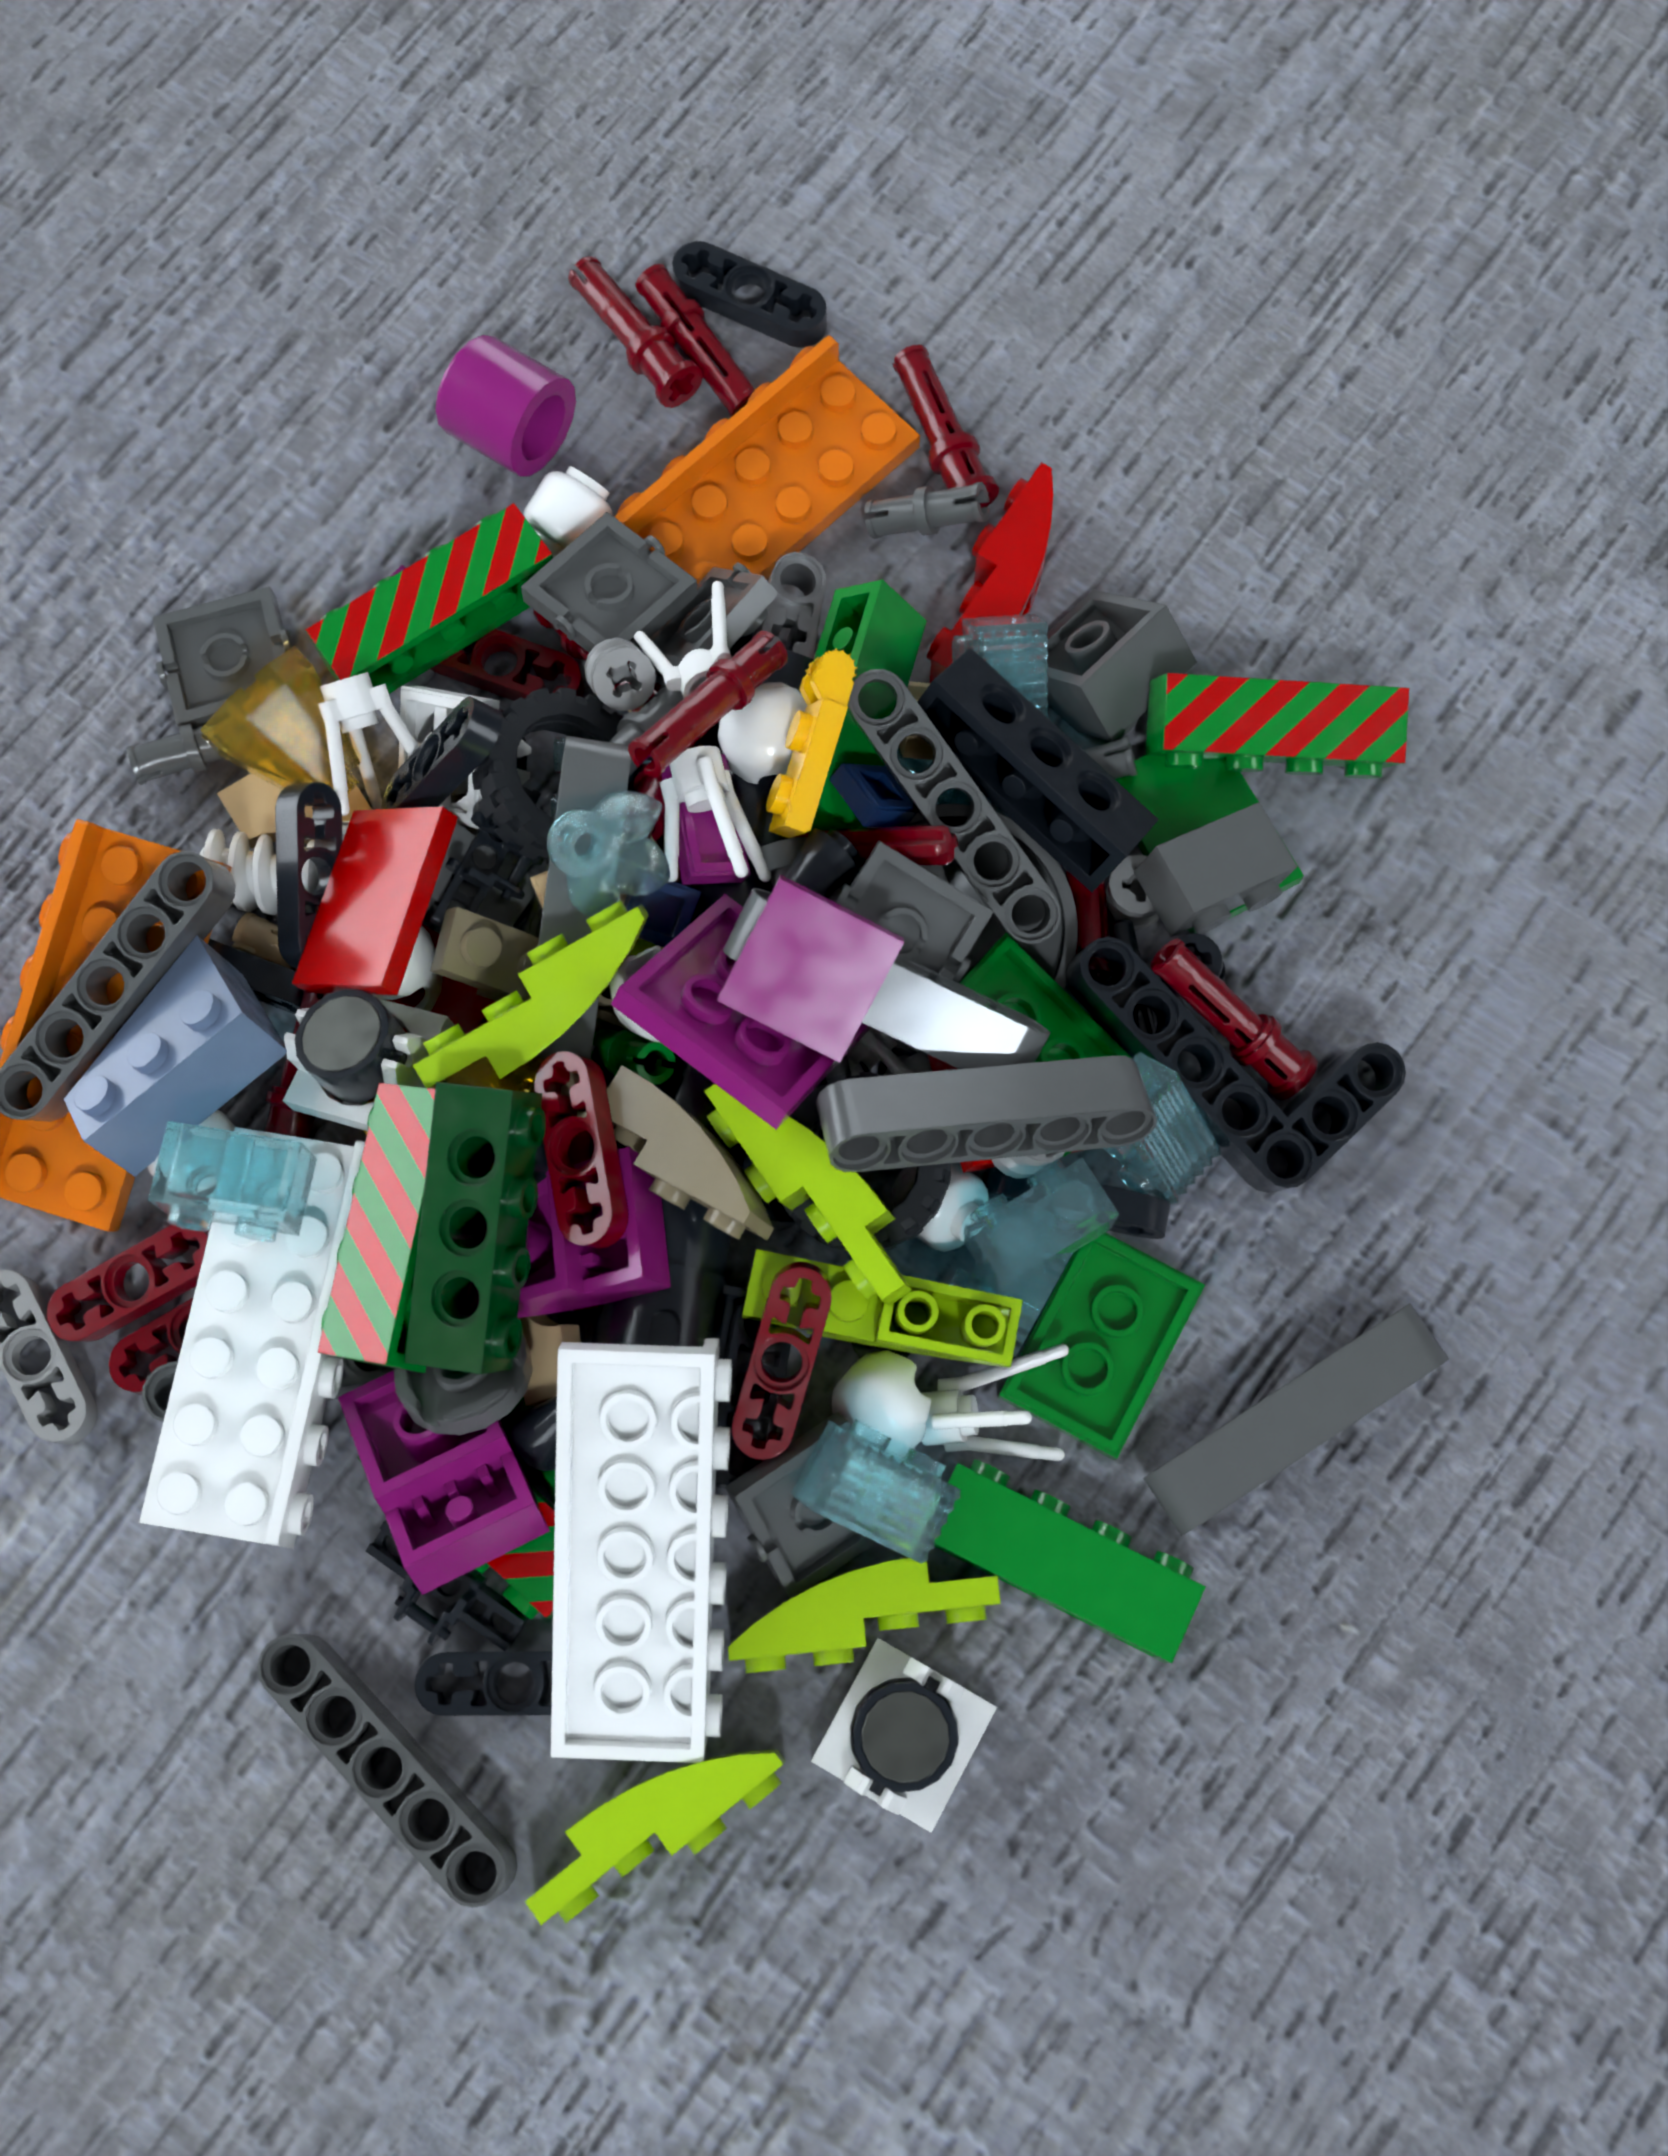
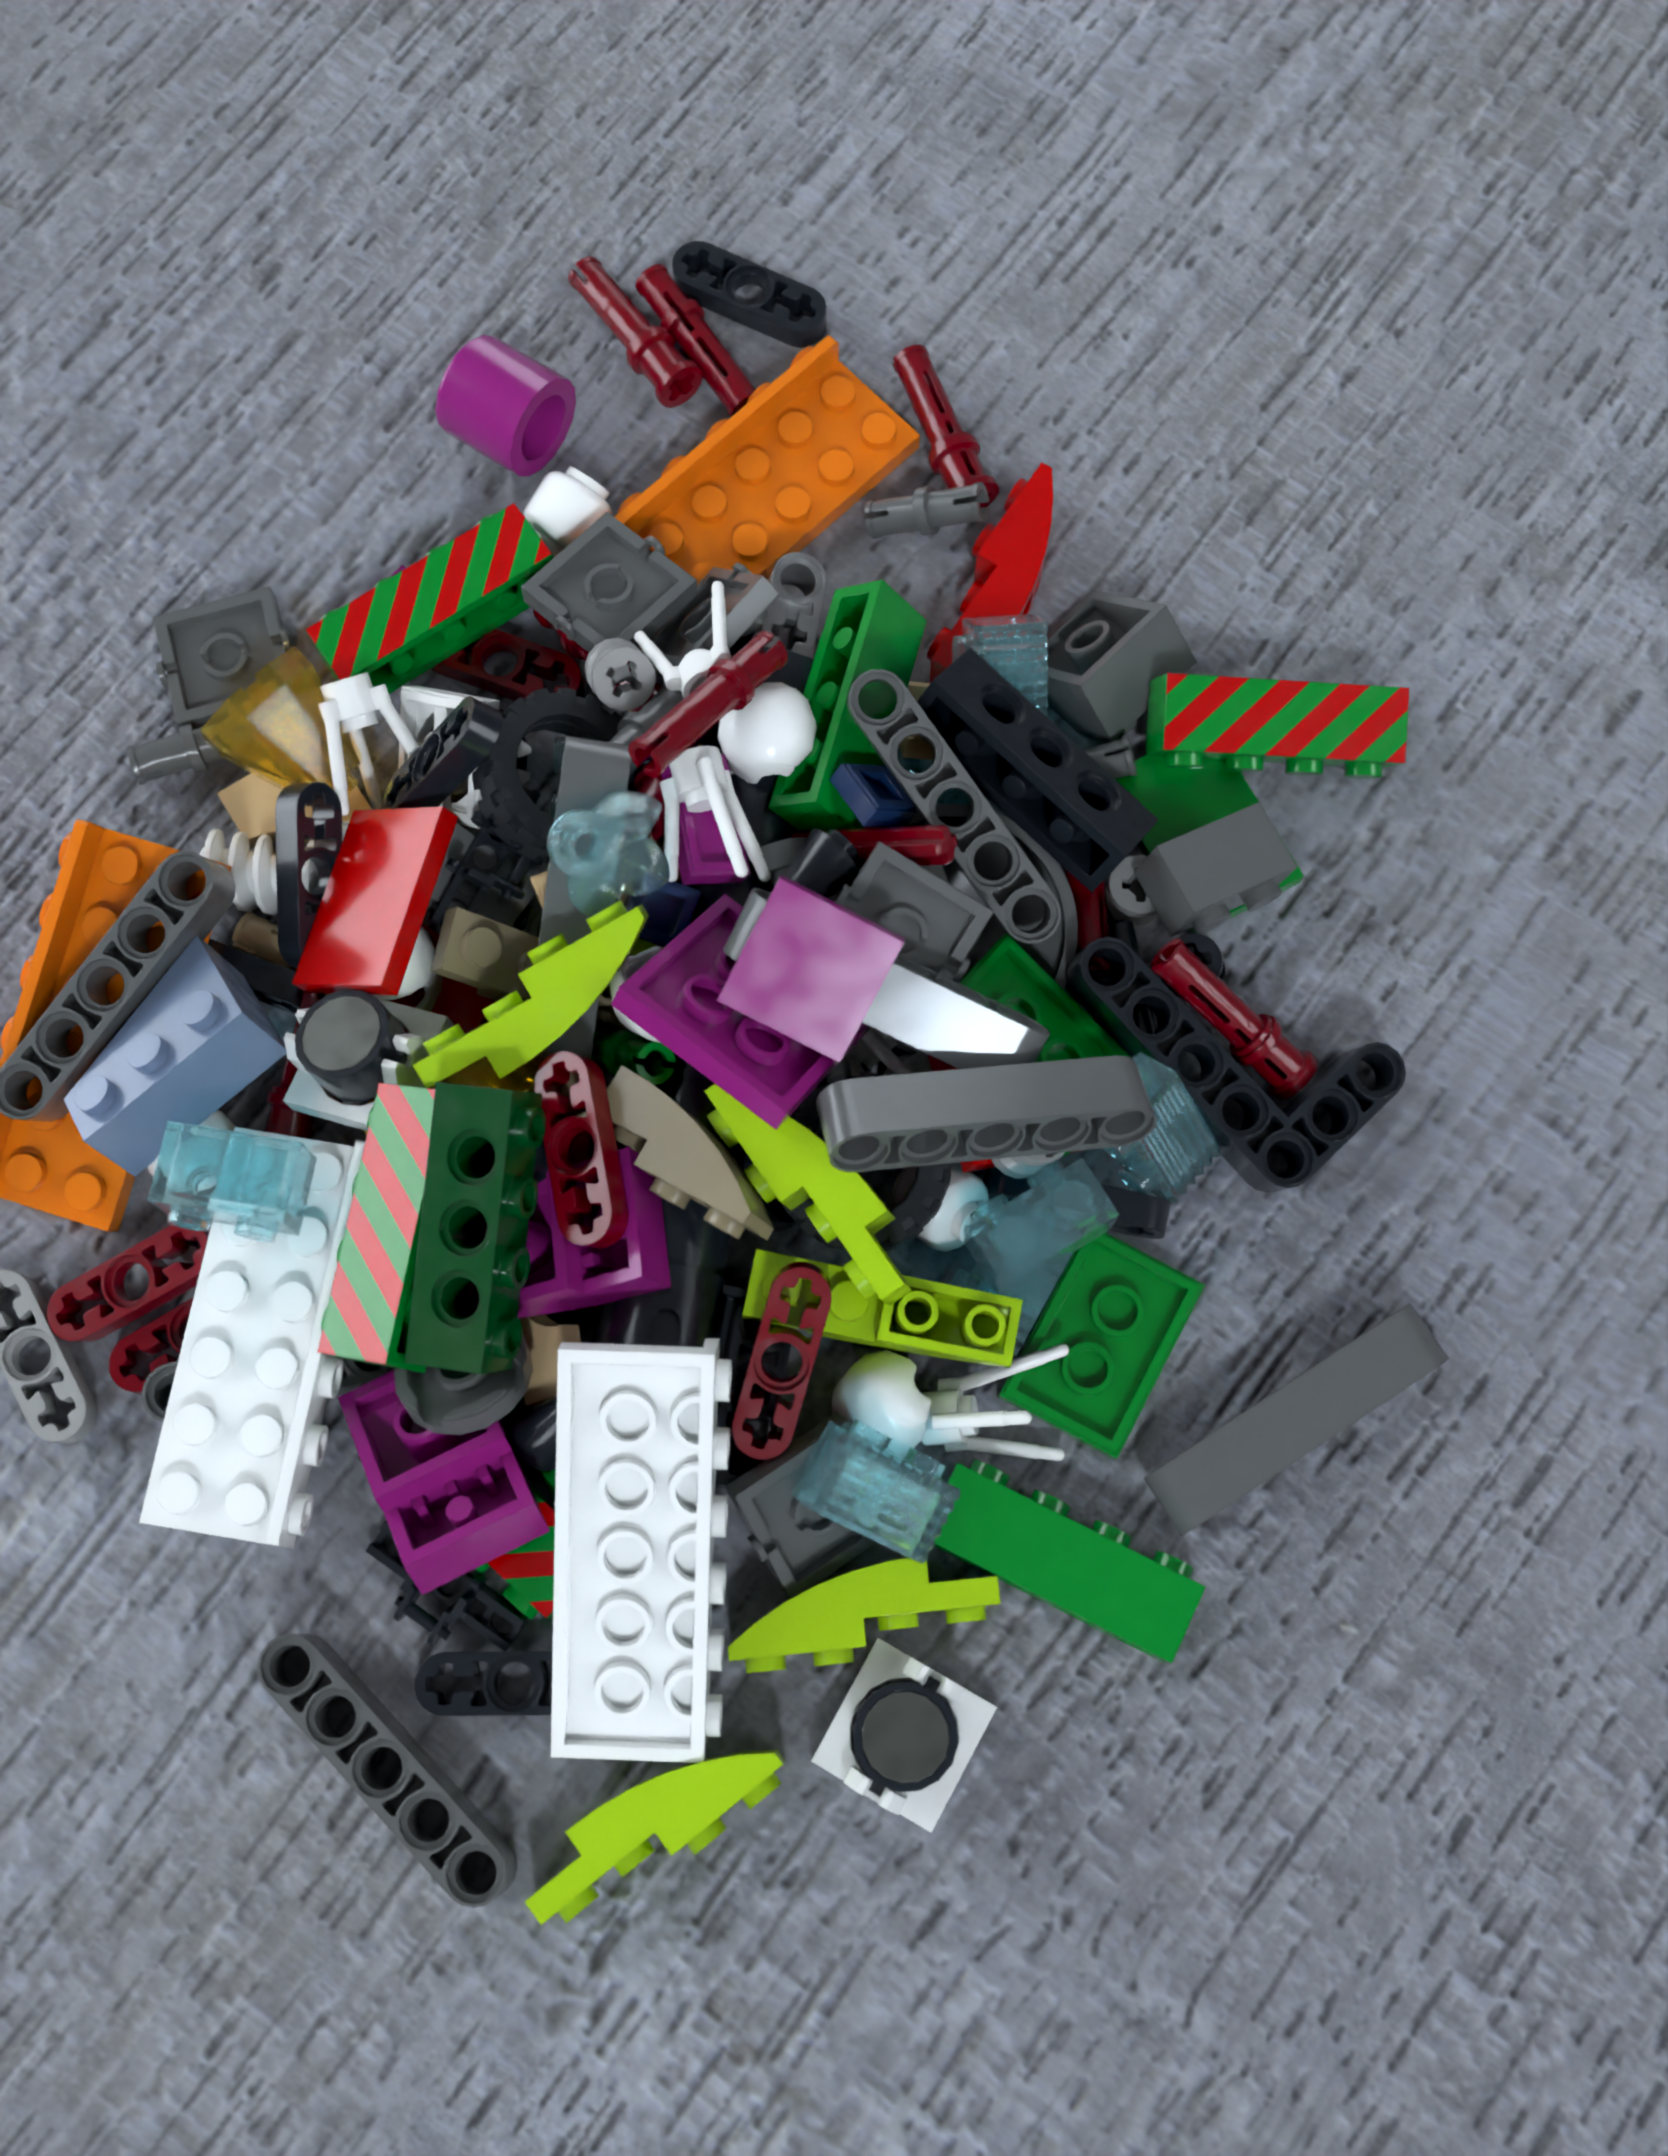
yellow hinge [766,648,857,838] -> none

